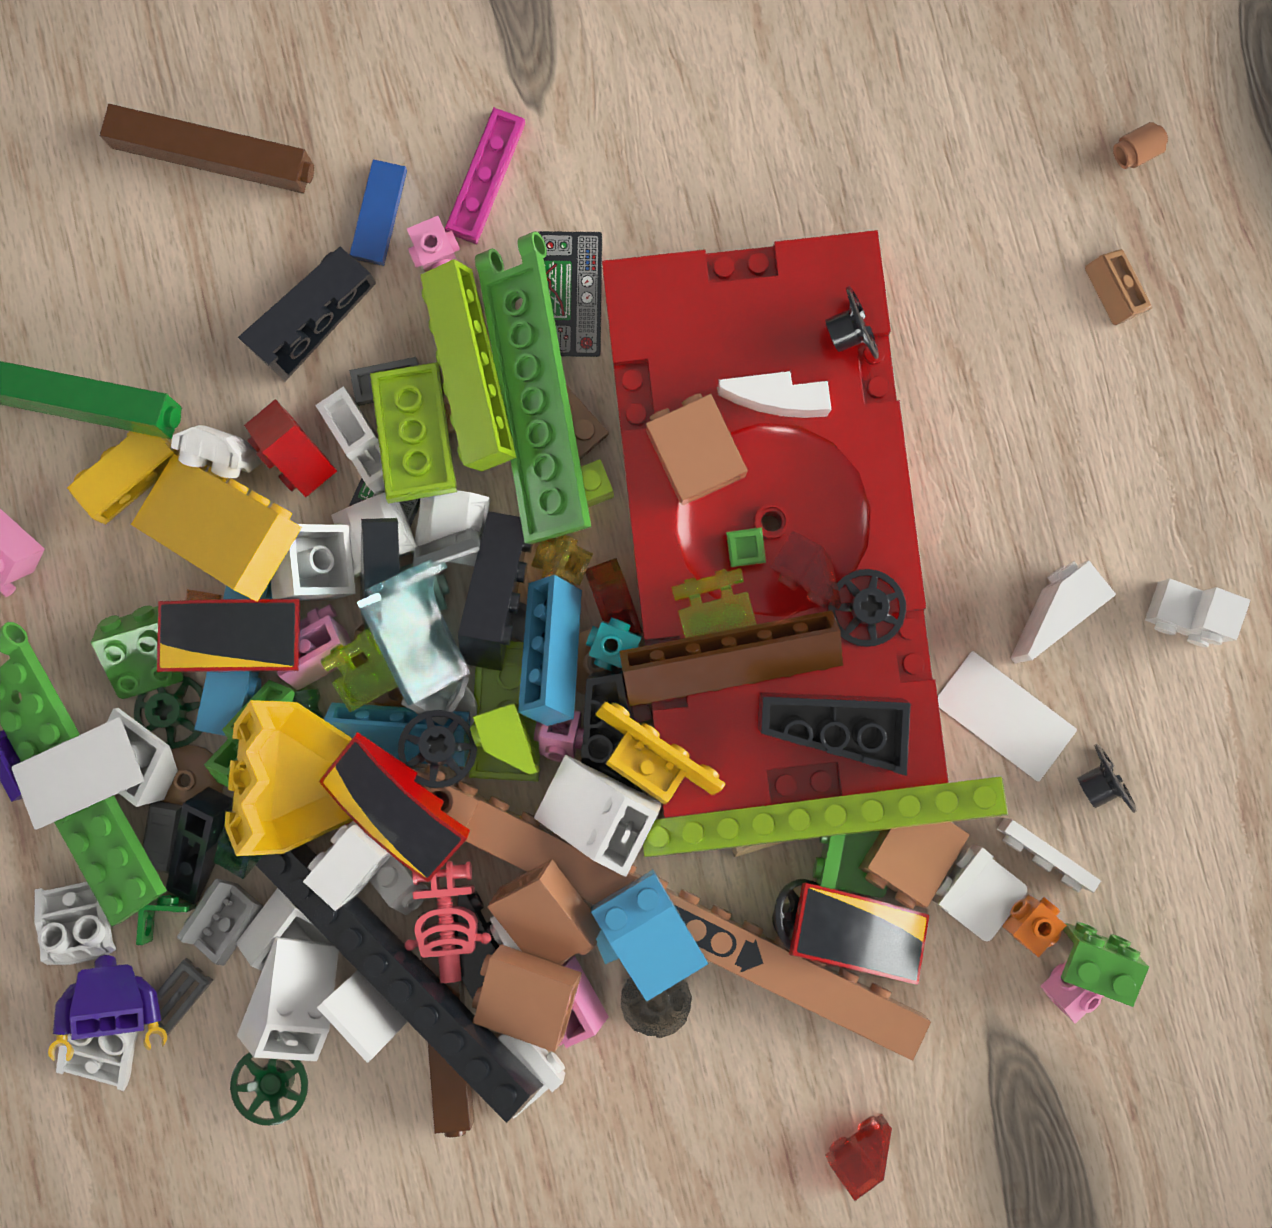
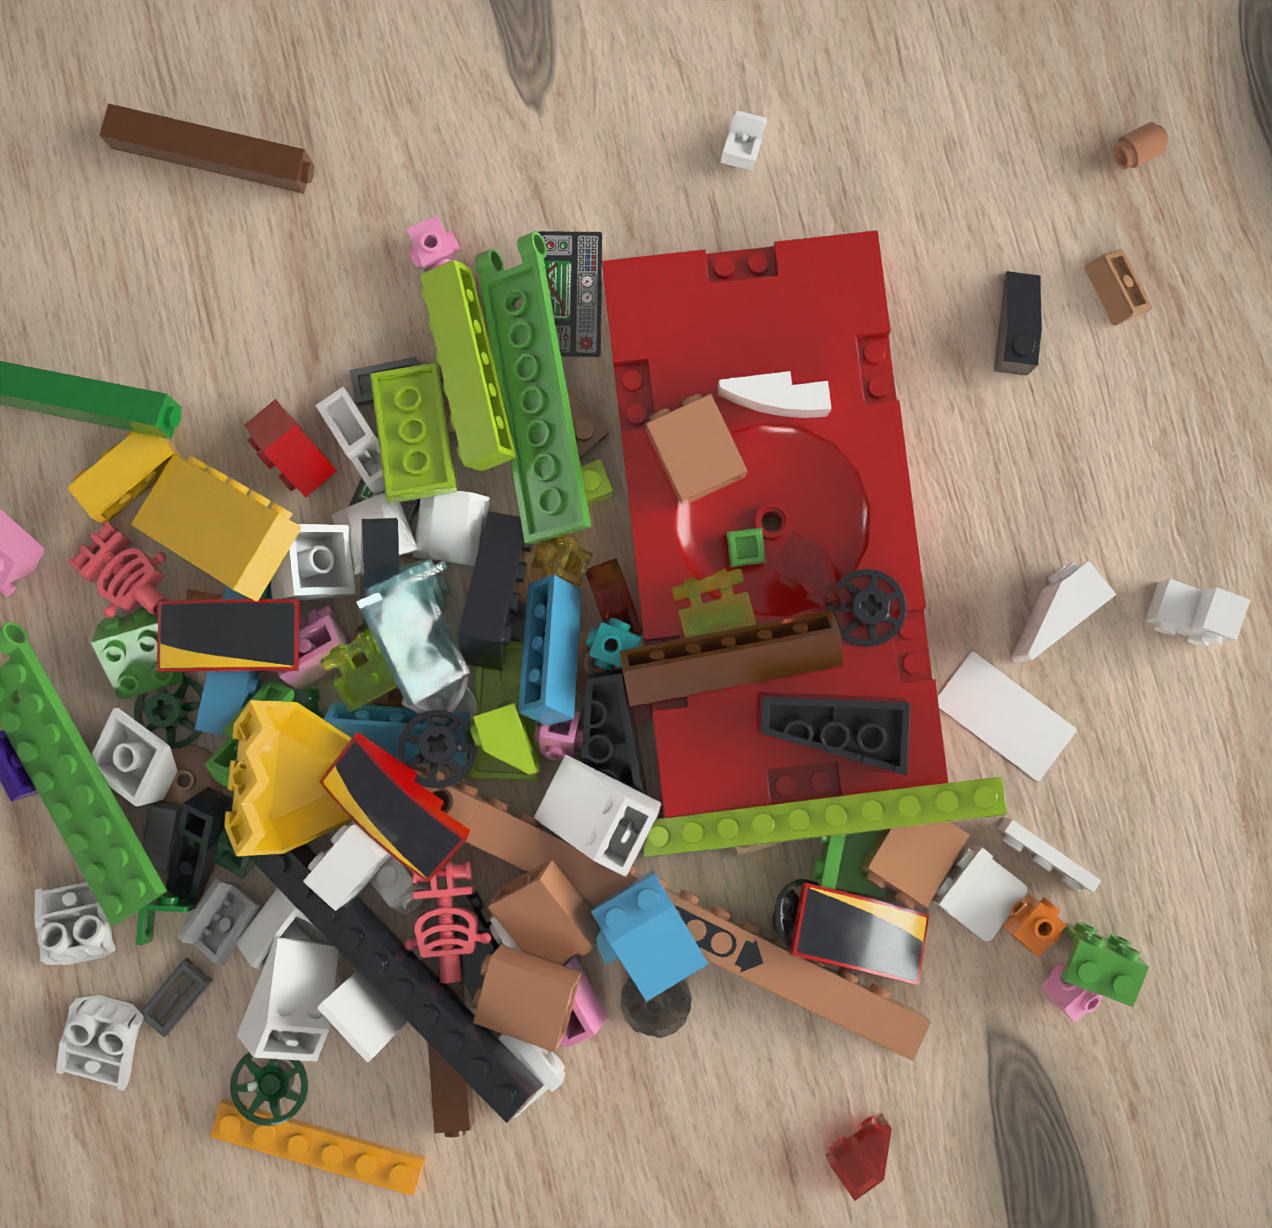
white sticker [12,717,144,830] -> none
dark purple torso [48,955,167,1061] -> none
white slope [171,425,262,478] -> none
black wedge [238,246,376,382] -> none
blue tile [350,159,407,266] -> none
dark grey tile [413,528,481,572] -> none
dark pink tile [445,107,525,244] -> none
yellow bracket [596,702,725,805] -> none
black wheel [825,286,879,359] -> none
black wheel [1077,744,1137,813] -> none
none -> coral torso [68,521,168,618]
none -> light orange plate [210,1099,425,1196]
none -> white bracket [721,110,767,171]
none -> black slope [994,271,1042,376]

